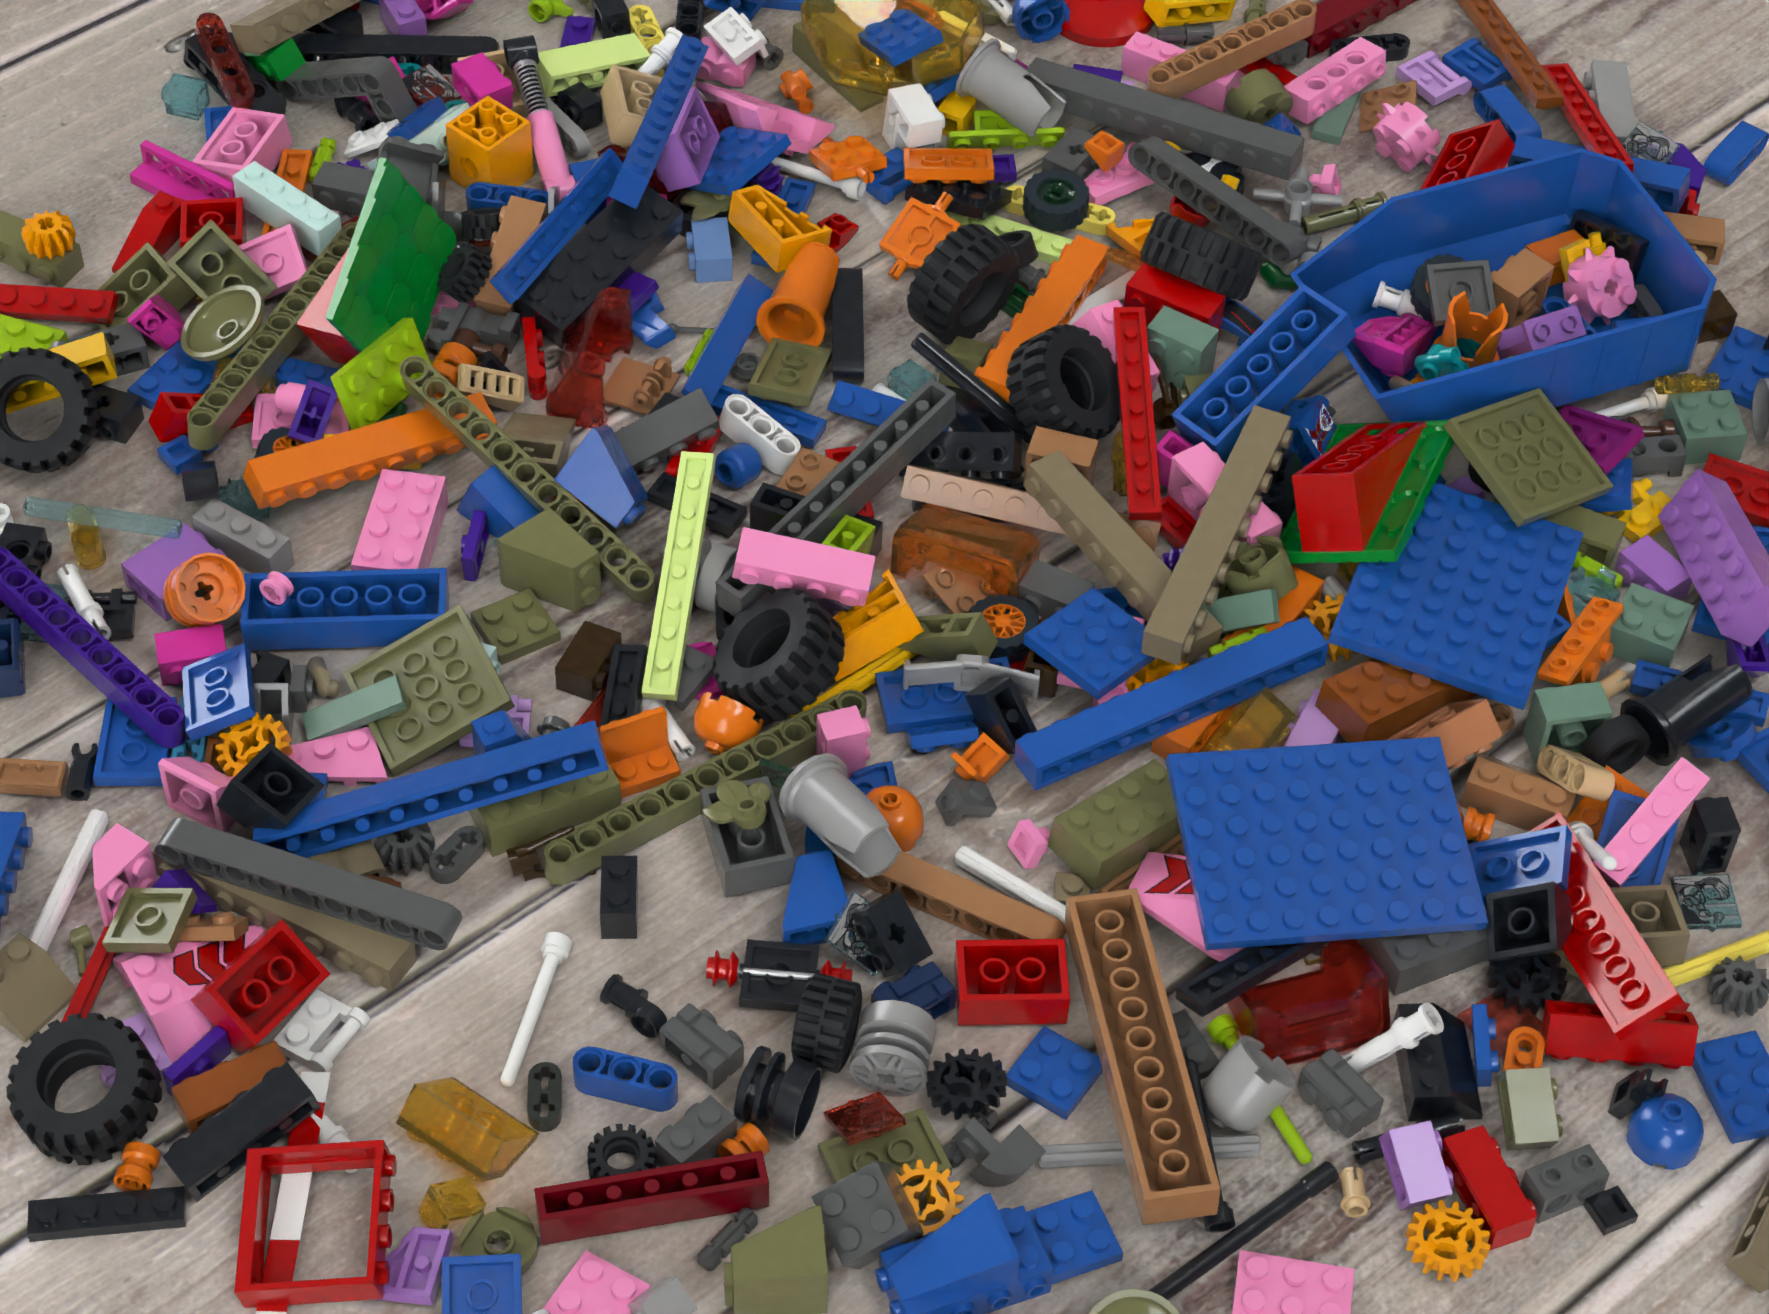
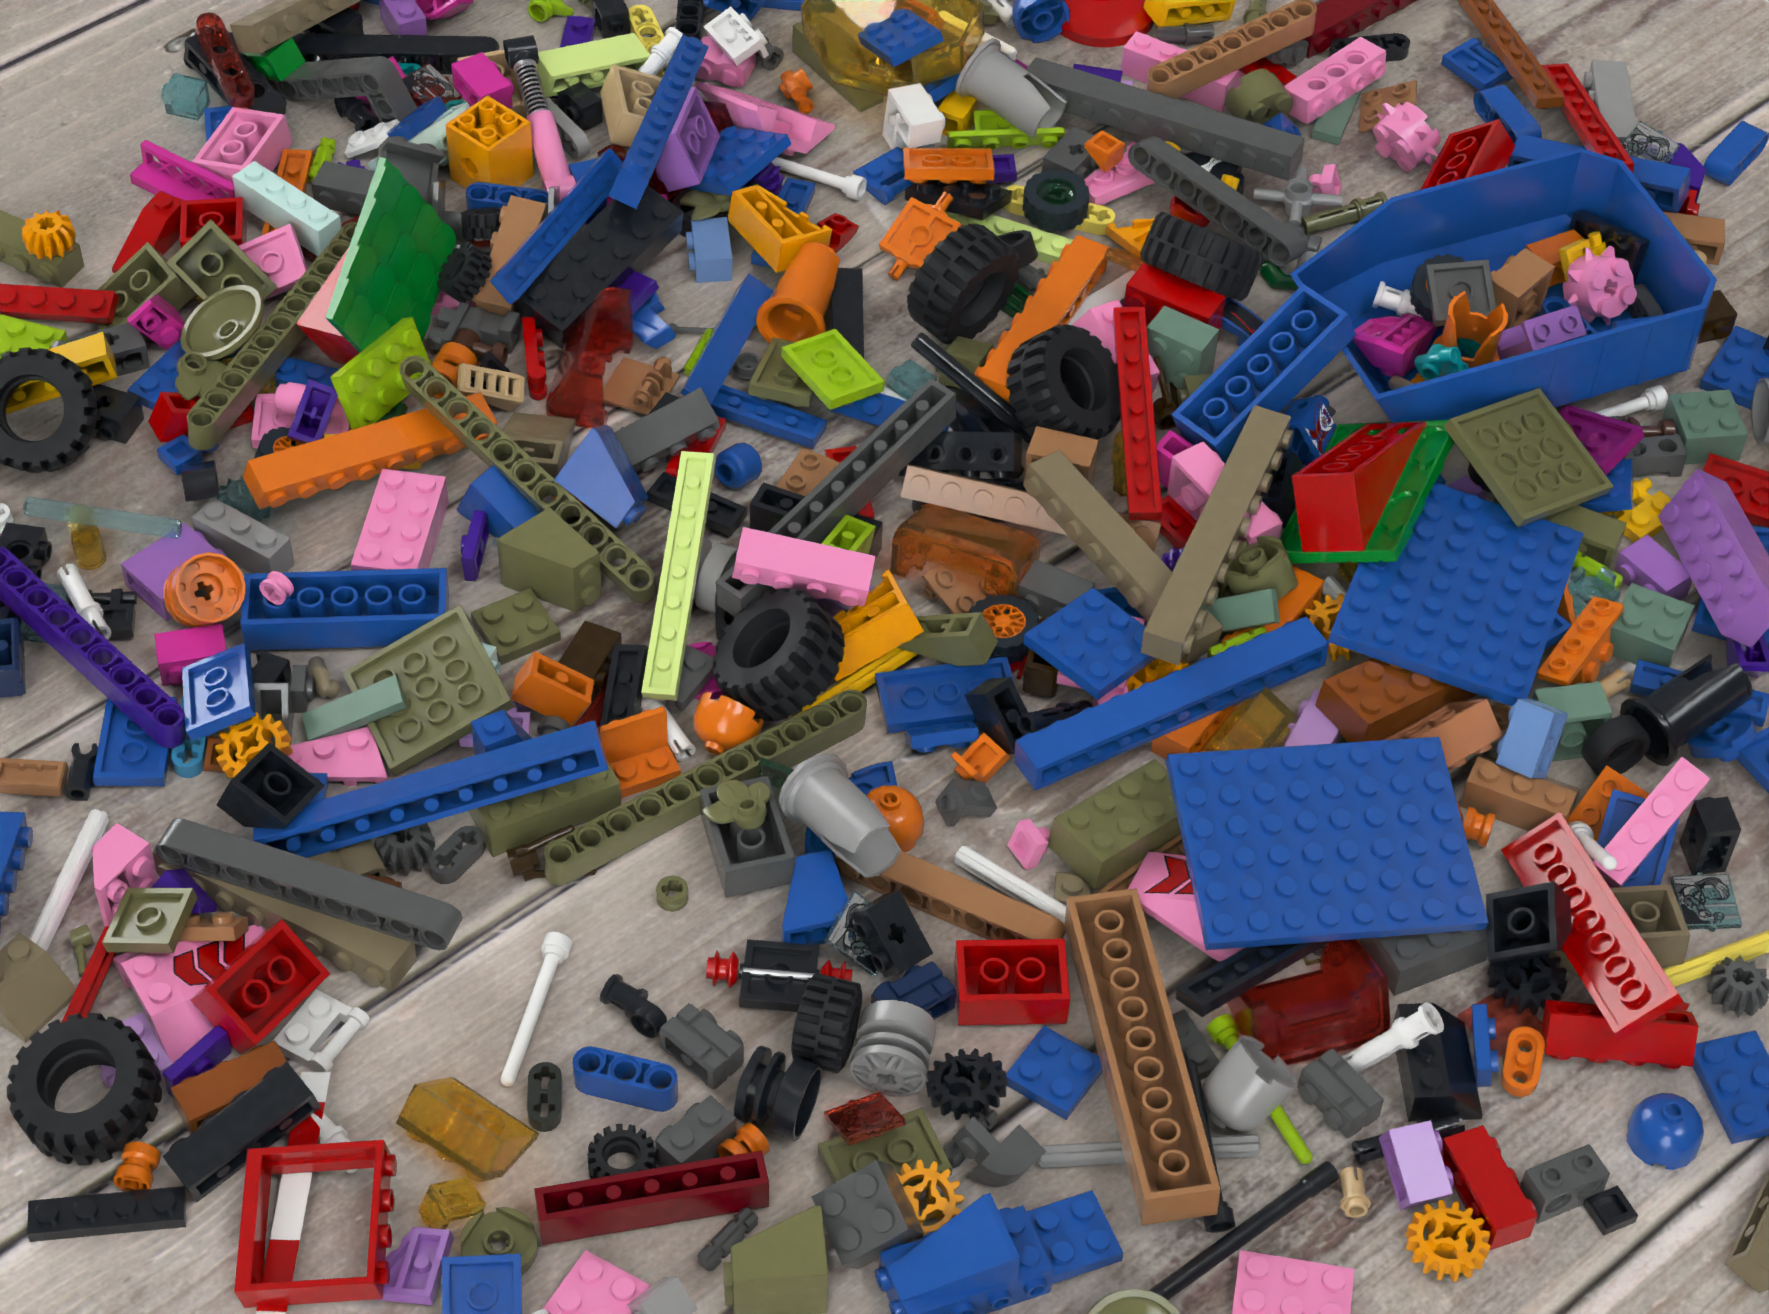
bright pink slope [158,757,236,832] -> none
black brick [600,856,638,939] -> none
white beam [719,394,801,475] -> none
orange plate [809,135,887,184] -> none
bright pink brick [816,705,871,778] -> none
light grey plate [903,654,1040,700] -> none
lavender plate [1395,51,1472,106] -> none
blue plate [1468,825,1572,905] -> none
brick [1497,1067,1563,1151] -> none
tan beam [1537,744,1615,802] -> none
black plate [1608,1068,1669,1120] -> none
clear yellow plate [1655,372,1720,395] -> none
none -> olive plate [175,352,227,401]
none -> orange brick [511,651,594,727]
none -> olive bush [656,875,688,912]
none -> lime plate [781,329,885,410]
none -> black pin [1016,700,1093,735]
none -> medium blue brick [1496,699,1568,778]

